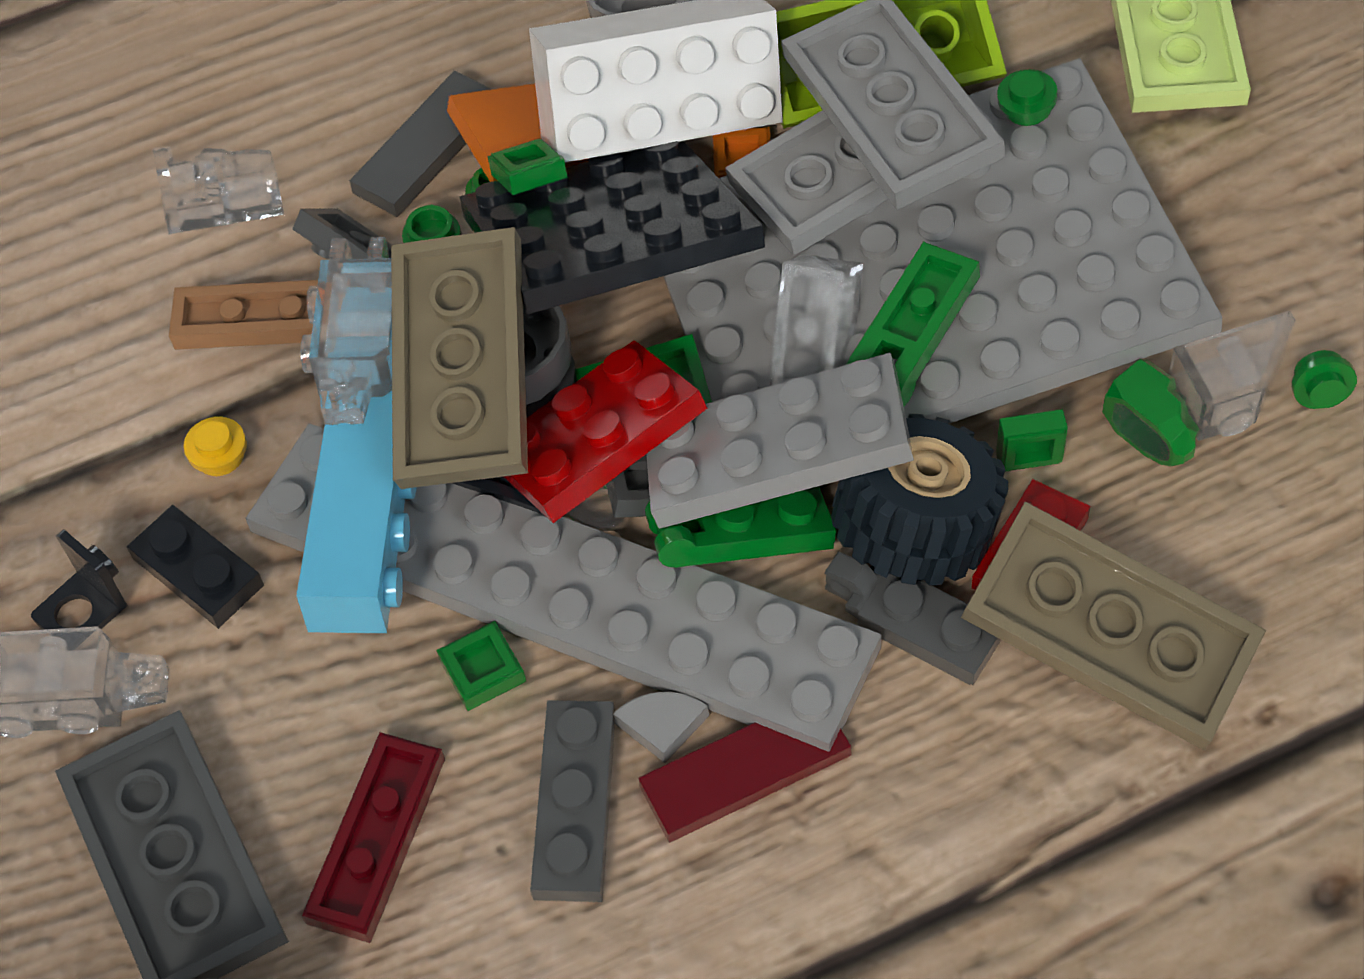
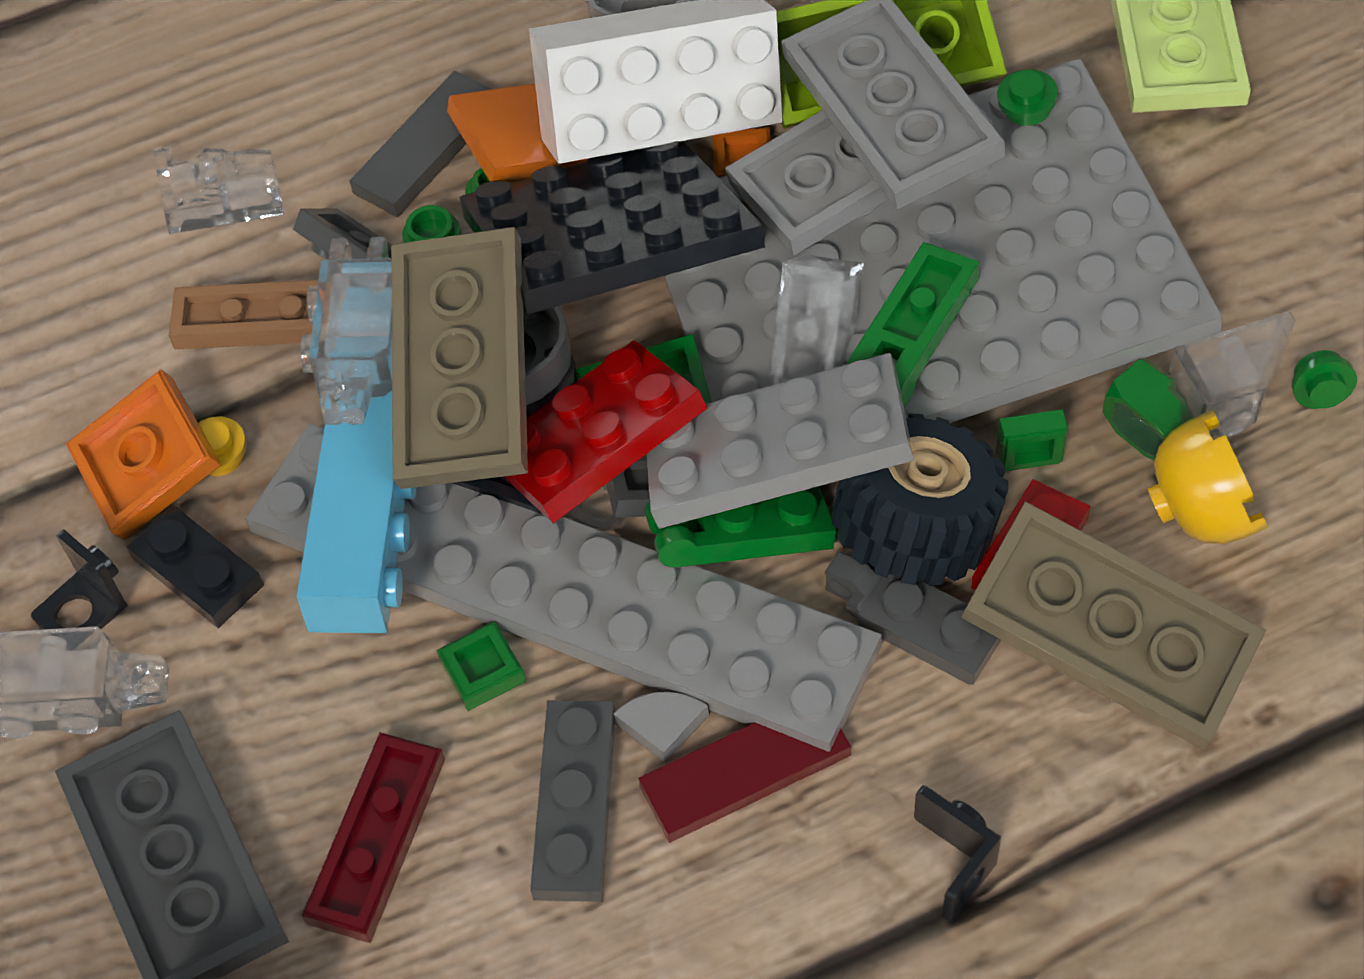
green tile [488,138,567,195] -> none
none -> orange tile [66,369,221,540]
none -> black bracket [914,785,1001,923]
none -> yellow cylinder [1147,409,1268,544]

